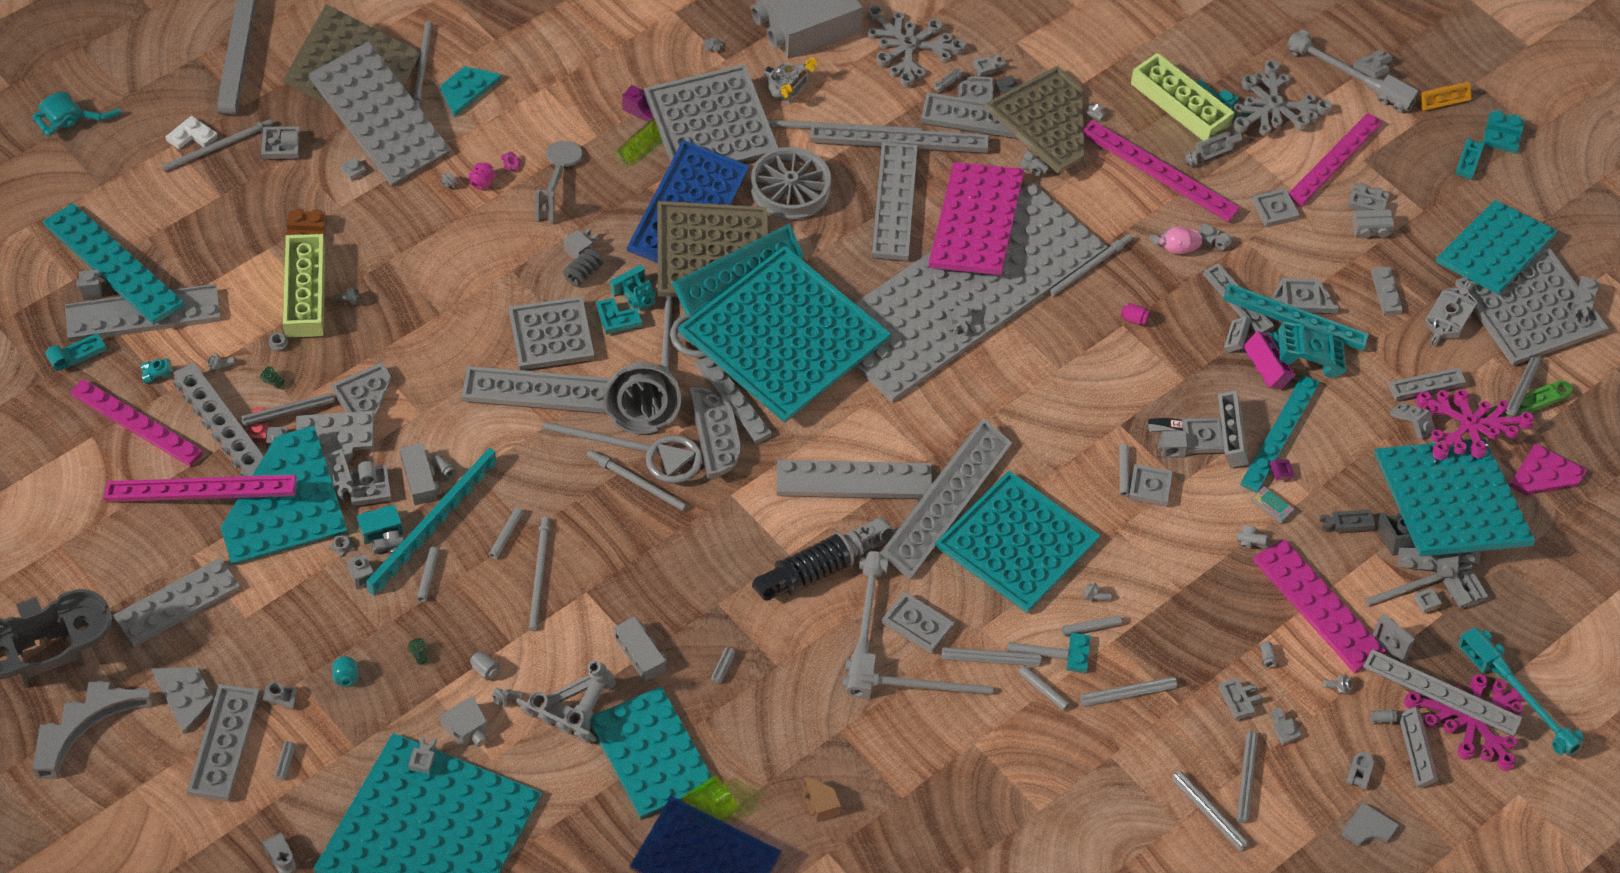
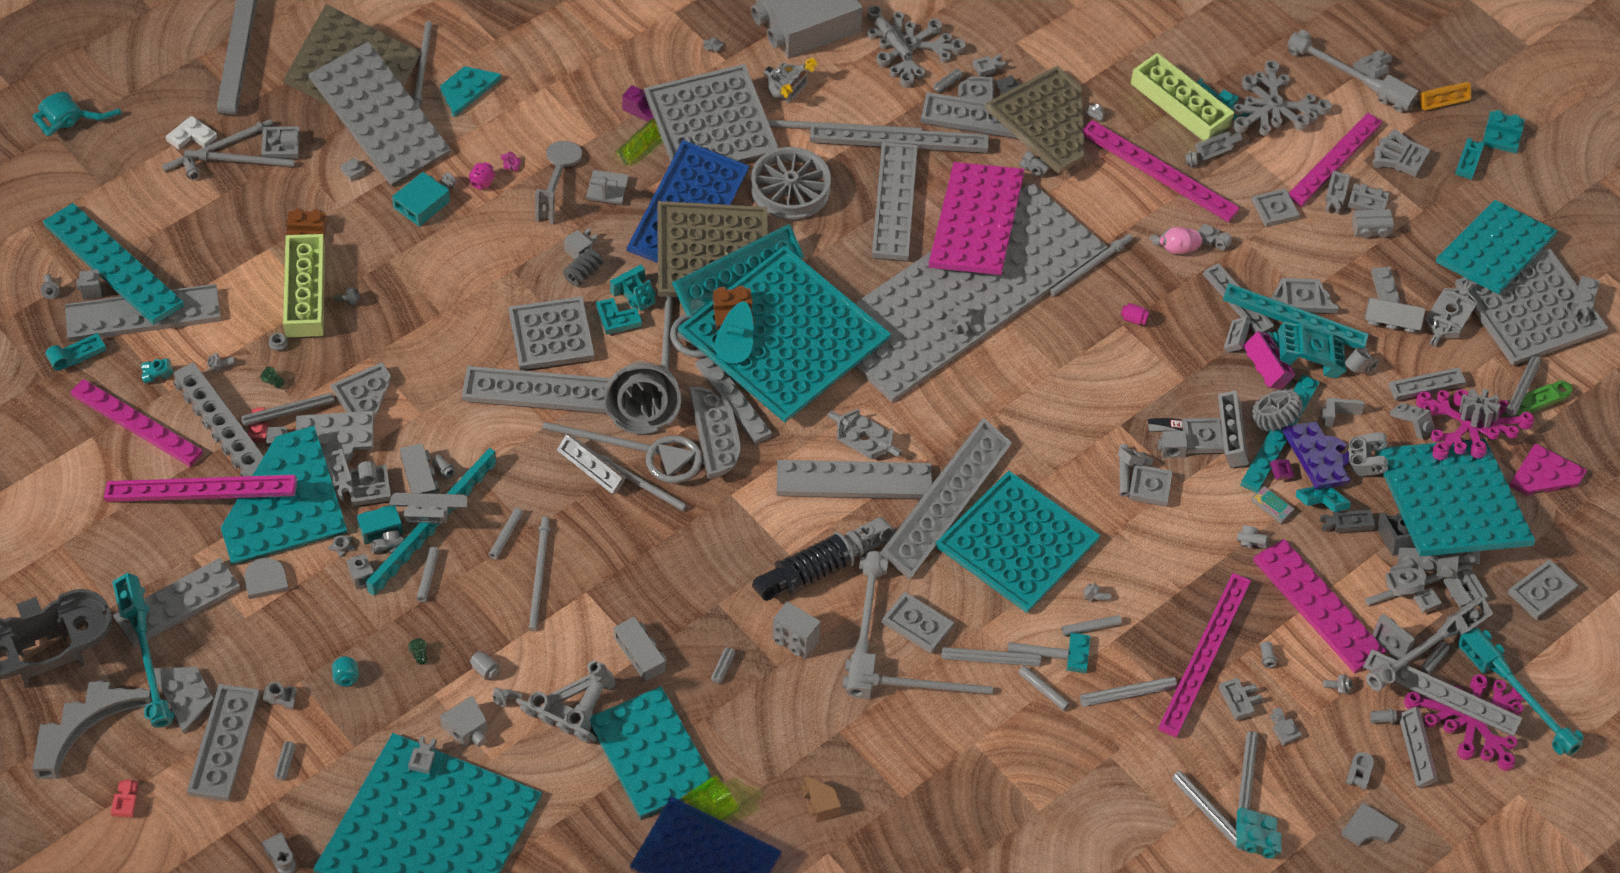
none -> light grey plate [40,274,60,299]
none -> coral plate [111,779,138,818]
none -> teal bar [112,572,174,728]
none -> light grey pin [183,157,201,180]
none -> light grey bar [184,149,295,167]
none -> light grey tile [244,558,289,599]
none -> light grey plate [389,493,468,523]
none -> teal brick [392,172,450,227]
none -> light grey gear [557,434,626,494]
none -> light grey plate [586,170,629,205]
none -> dark orange plate [712,286,754,330]
none -> teal shield [715,301,754,364]
none -> light grey brick [772,602,820,659]
none -> light grey plate [828,409,902,460]
none -> light grey pin [875,17,913,60]
none -> light grey plate [1118,448,1154,466]
none -> dark pink plate [1158,573,1251,738]
none -> teal plate [1236,807,1281,859]
none -> light grey gear [1251,388,1303,432]
none -> dark purple plate [1282,421,1351,490]
none -> teal plate [1295,487,1351,512]
none -> light grey bracket [1321,398,1365,428]
none -> light grey plate [1325,171,1350,214]
none -> light grey piece [1345,348,1379,373]
none -> light grey piece [1349,432,1388,476]
none -> light grey brick [1364,297,1425,333]
none -> light grey bar [1366,597,1493,691]
none -> light grey plate [1373,129,1431,177]
none -> light grey plate [1386,564,1426,596]
none -> light grey axle [1421,642,1450,674]
none -> light grey gear [1459,389,1500,427]
none -> light grey plate [1508,559,1578,620]

